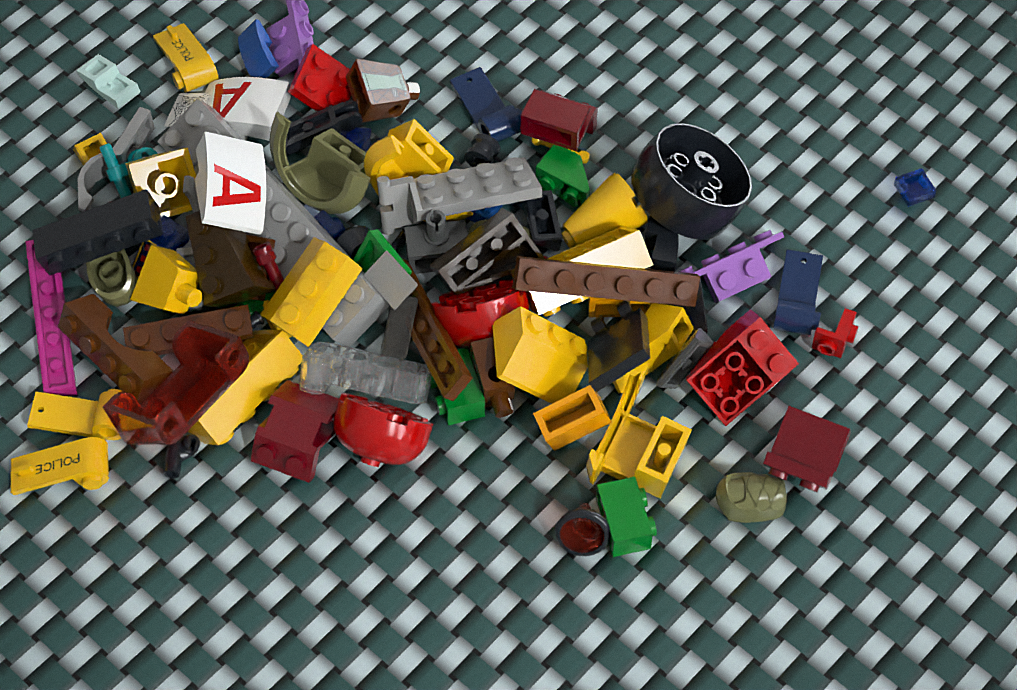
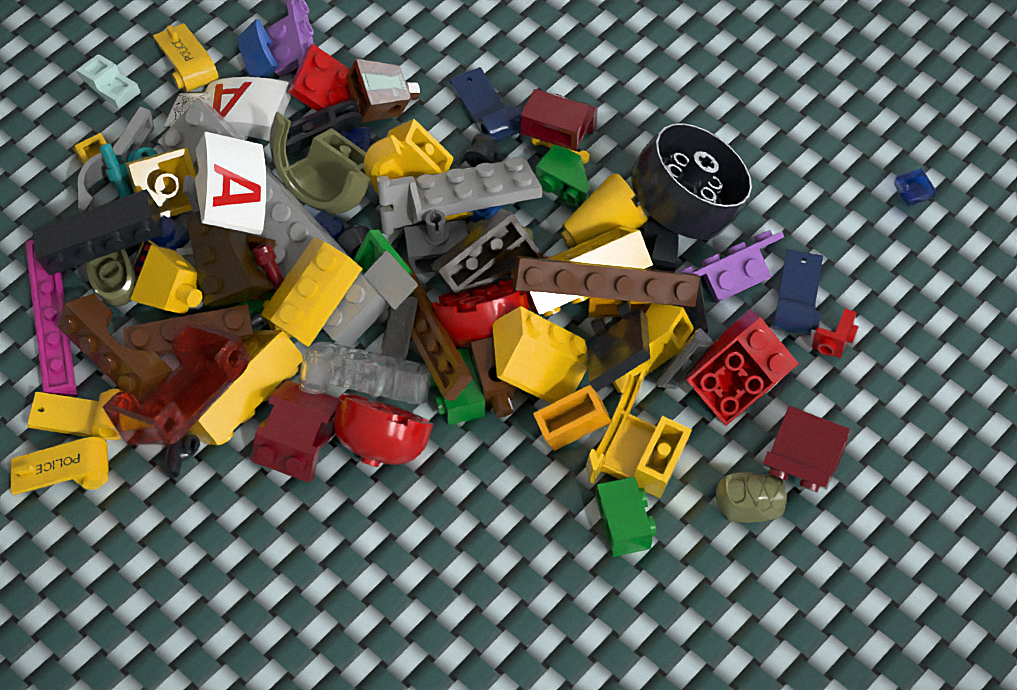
black slope [523,190,563,251] -> none
clear red hat [555,503,611,557] -> none

